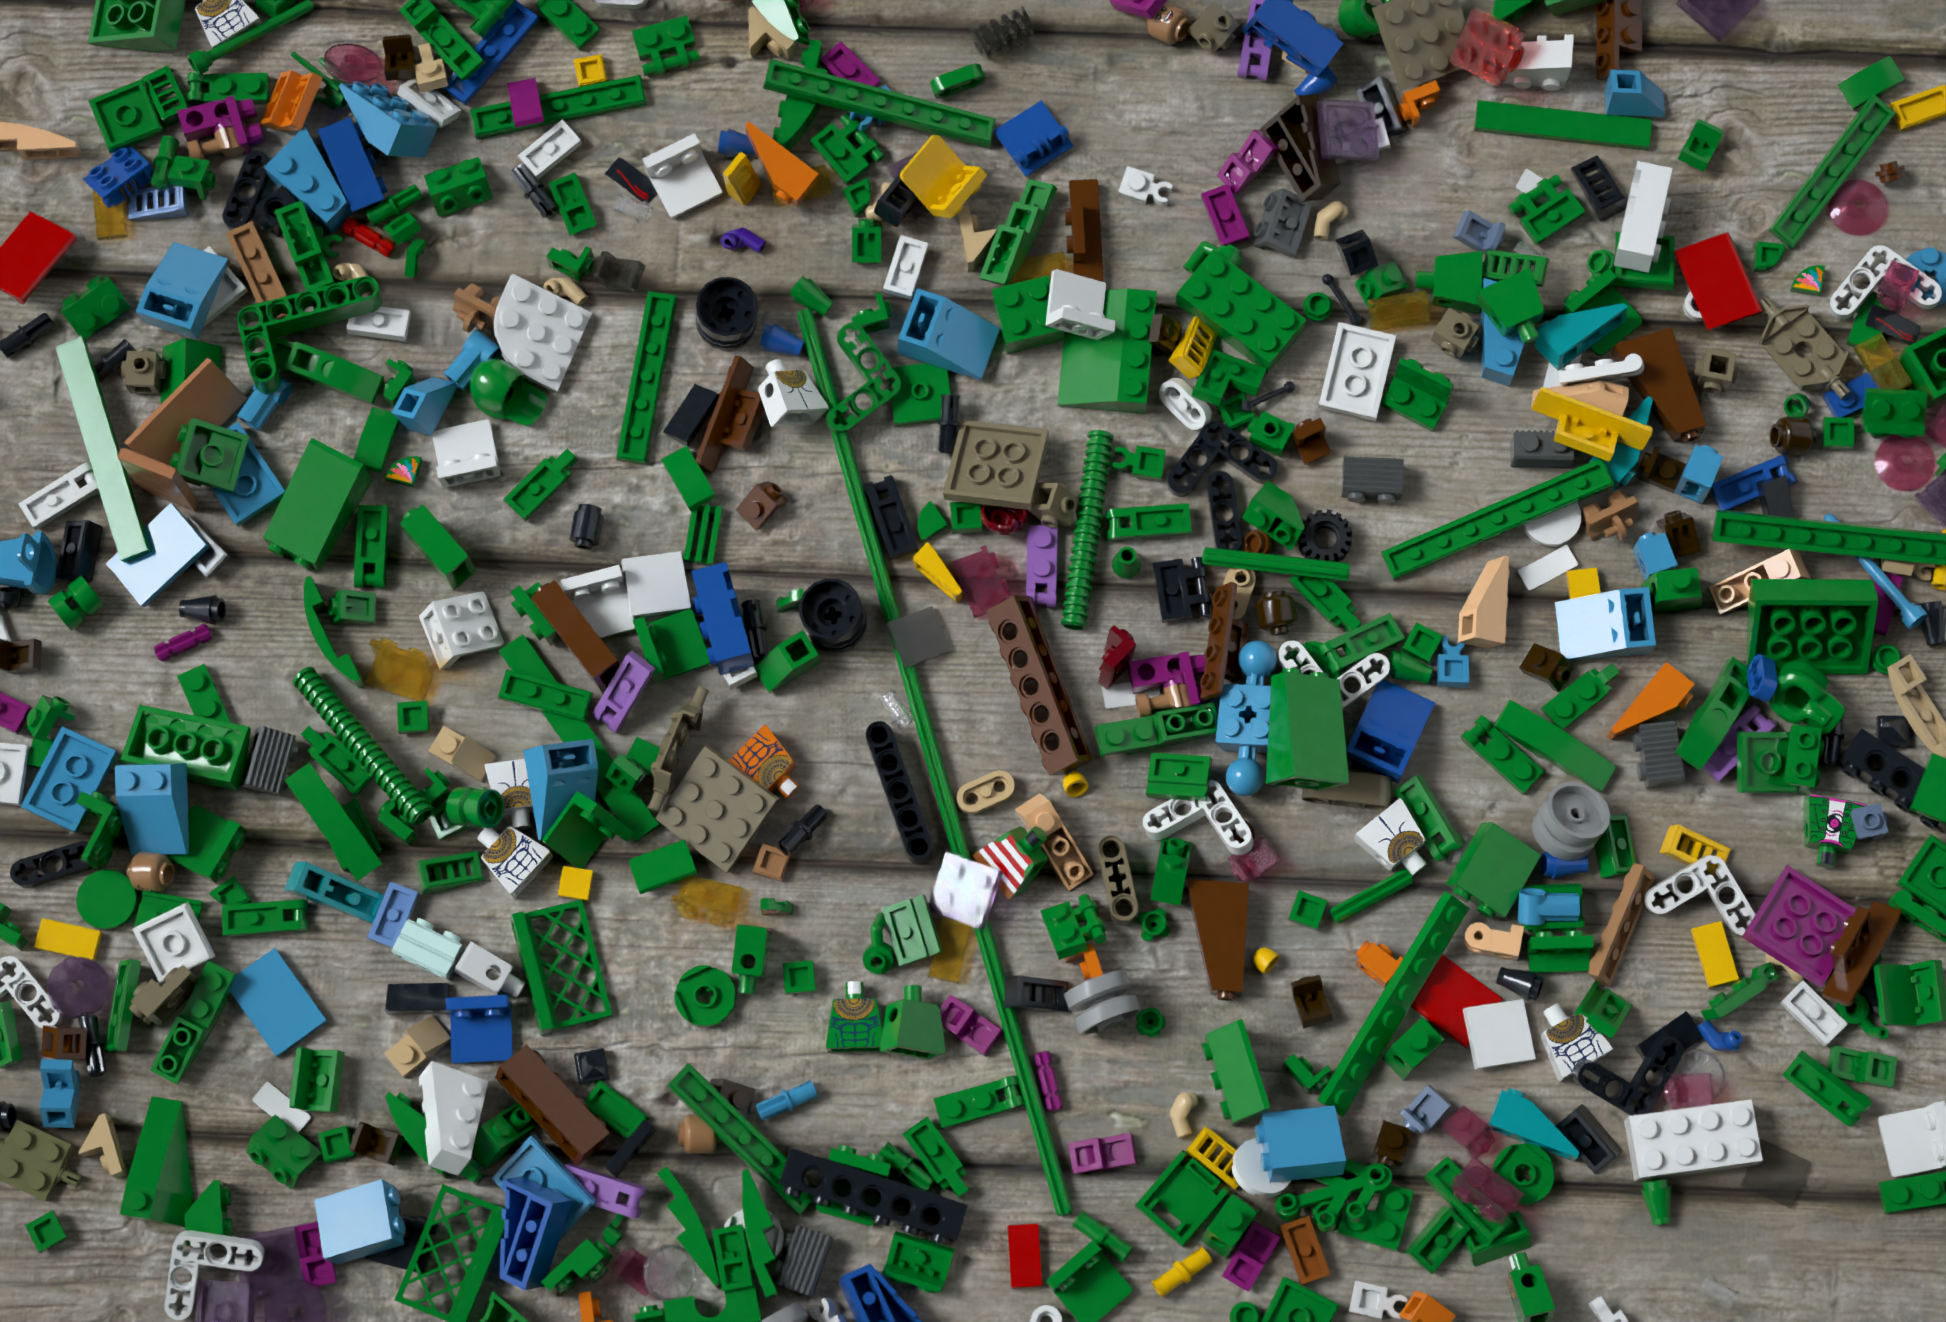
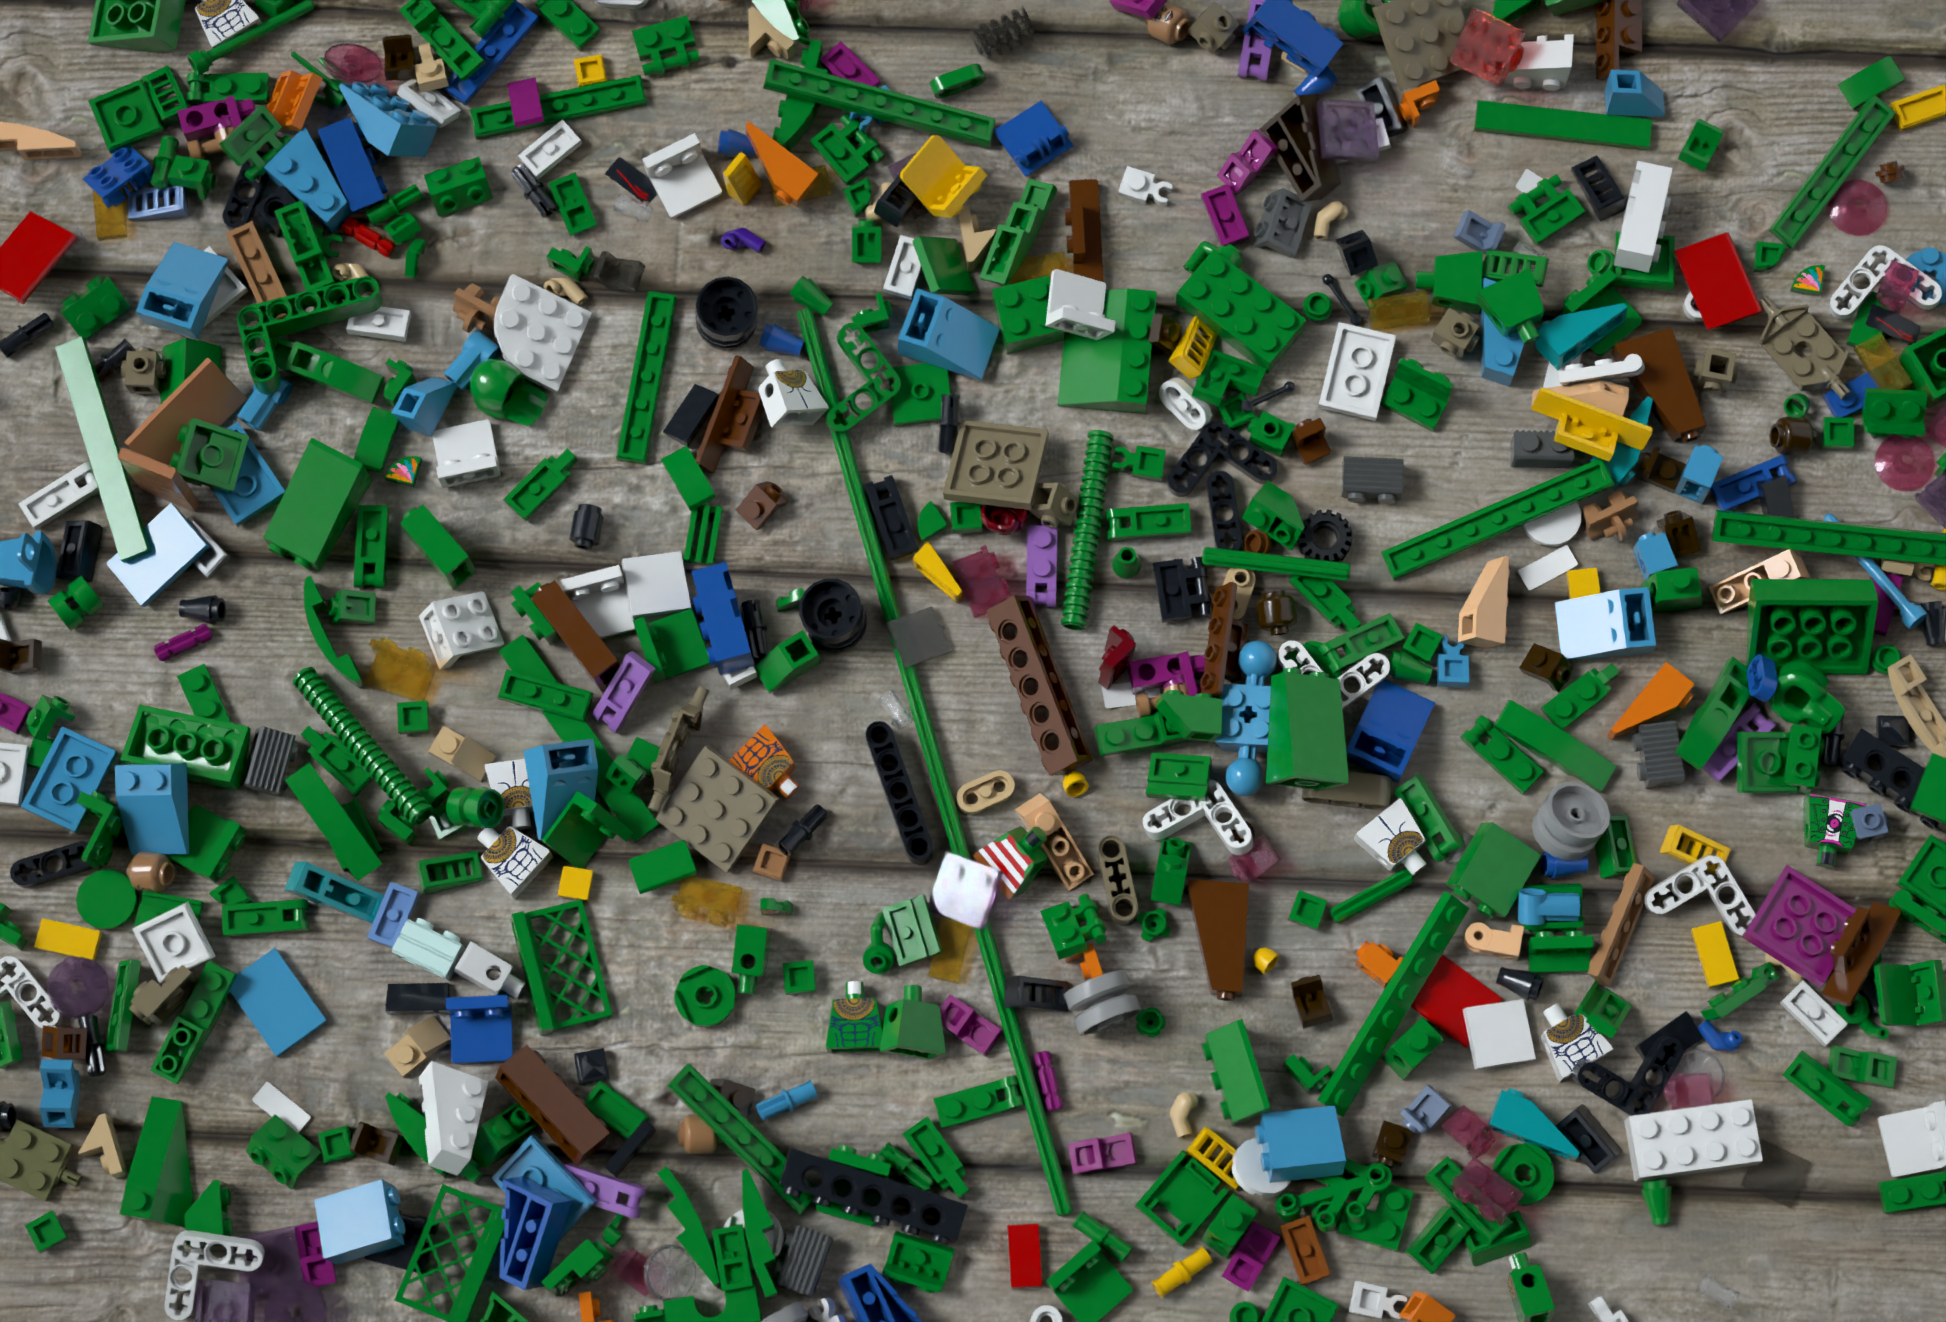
green bracket [289,1047,345,1113] -> none
none -> green plate [219,105,291,182]
none -> green tile [912,236,976,296]
none -> green slope [1156,690,1222,742]

